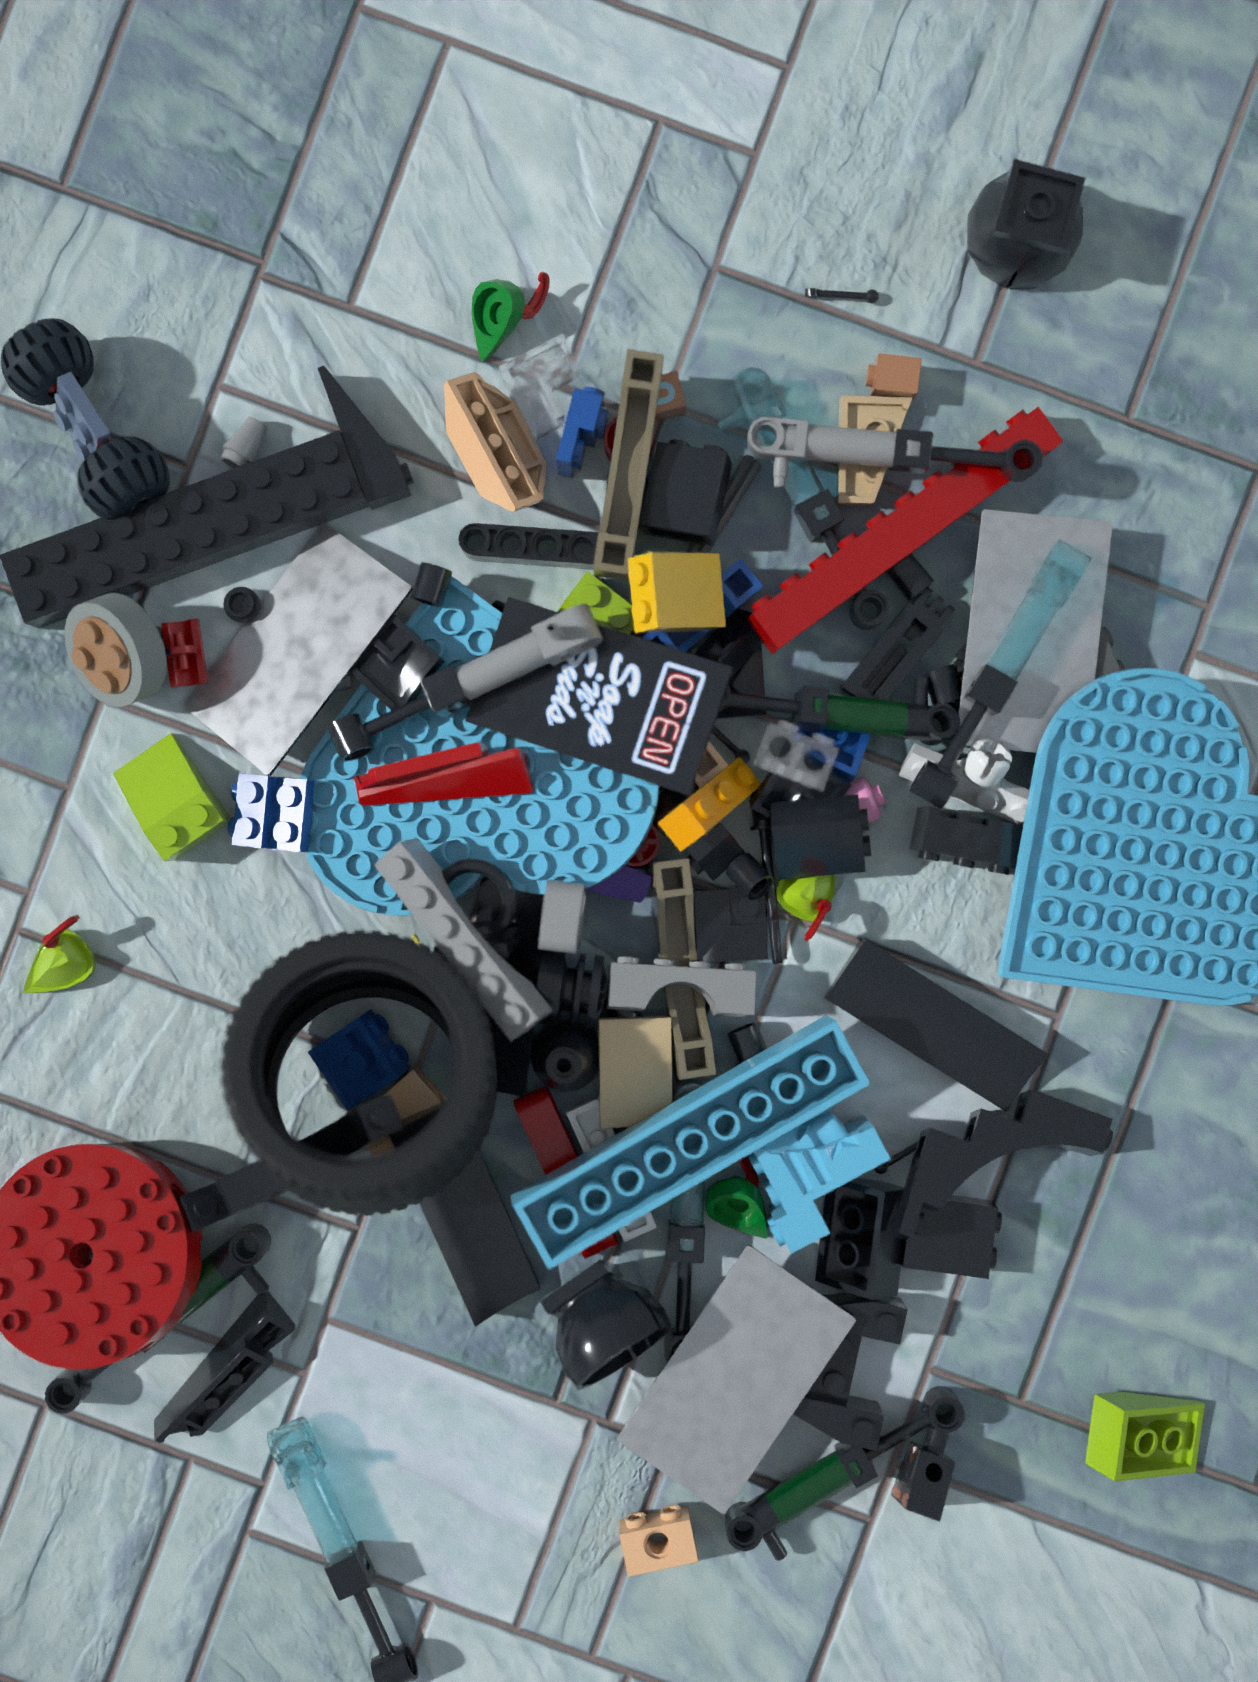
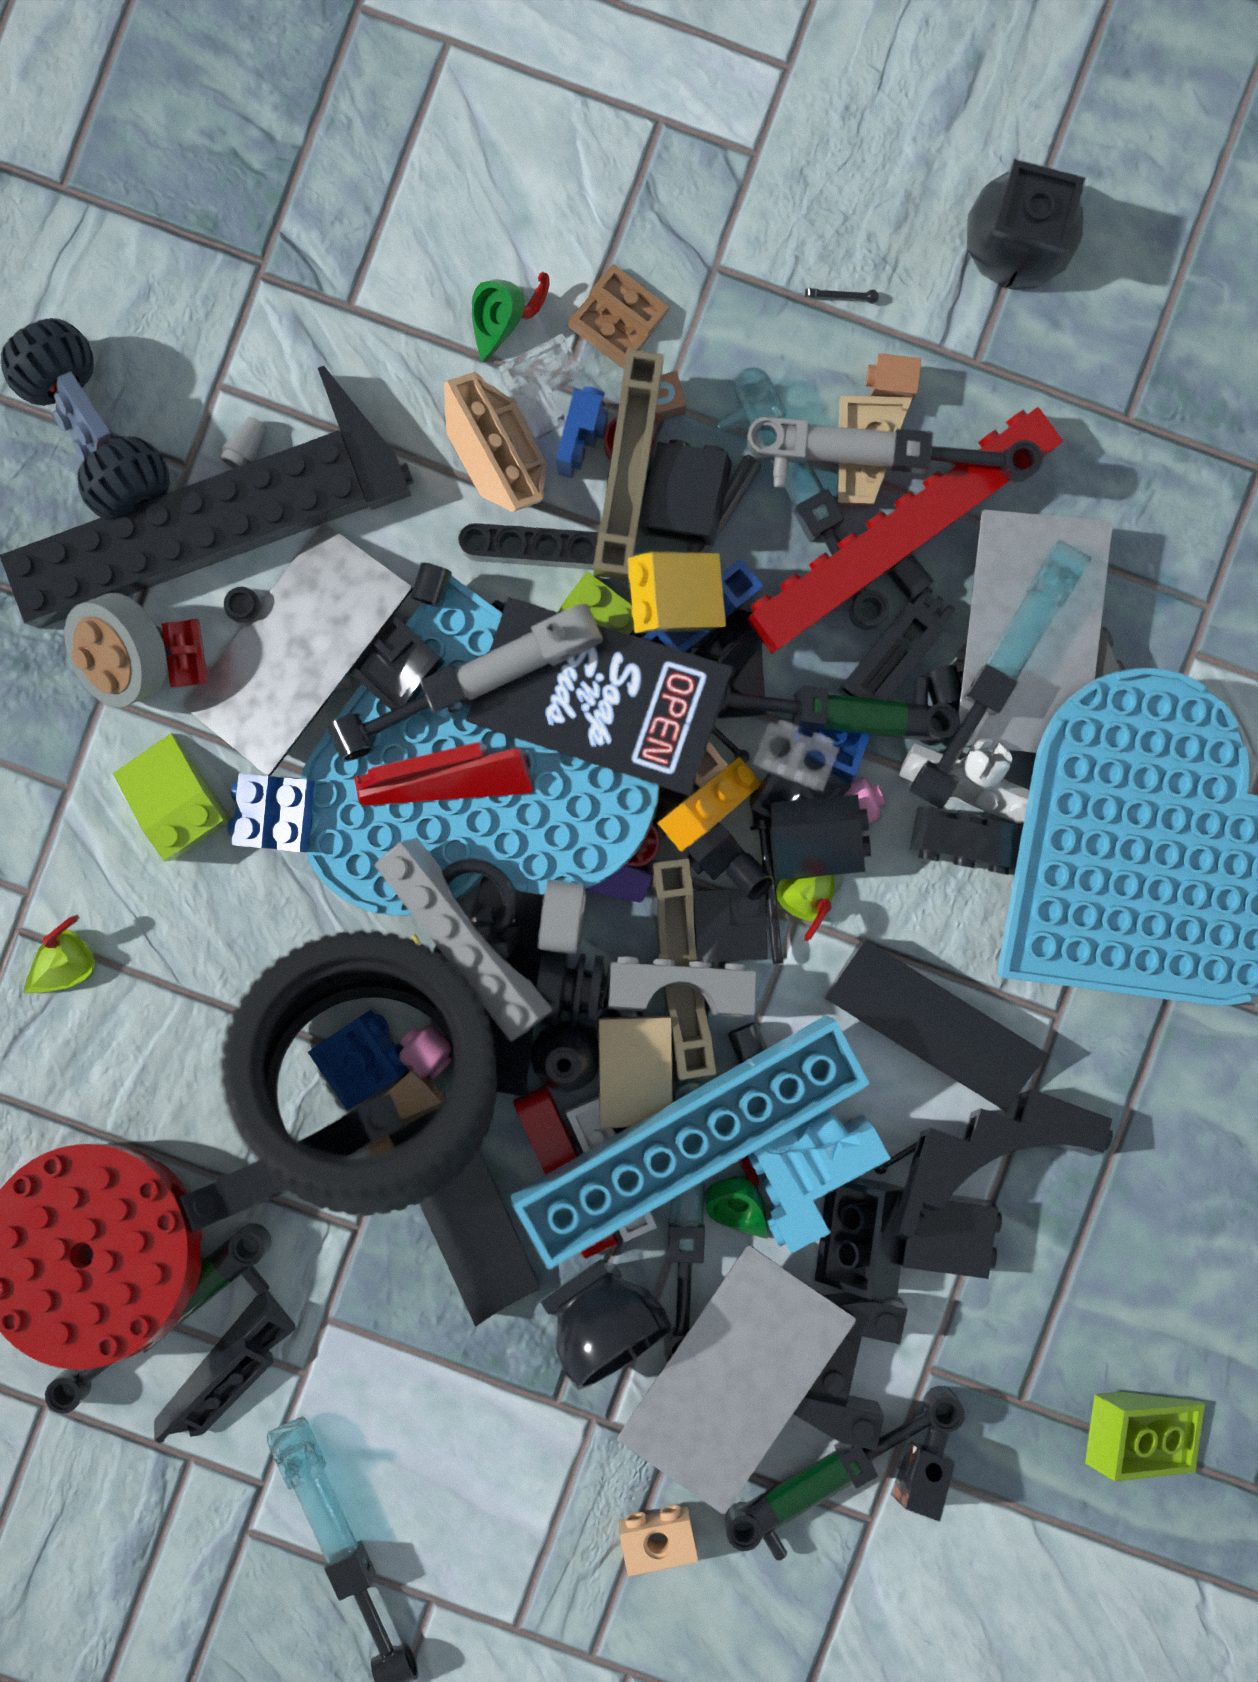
none -> bright pink head [399,1025,453,1079]
none -> medium nougat slope [567,264,670,369]

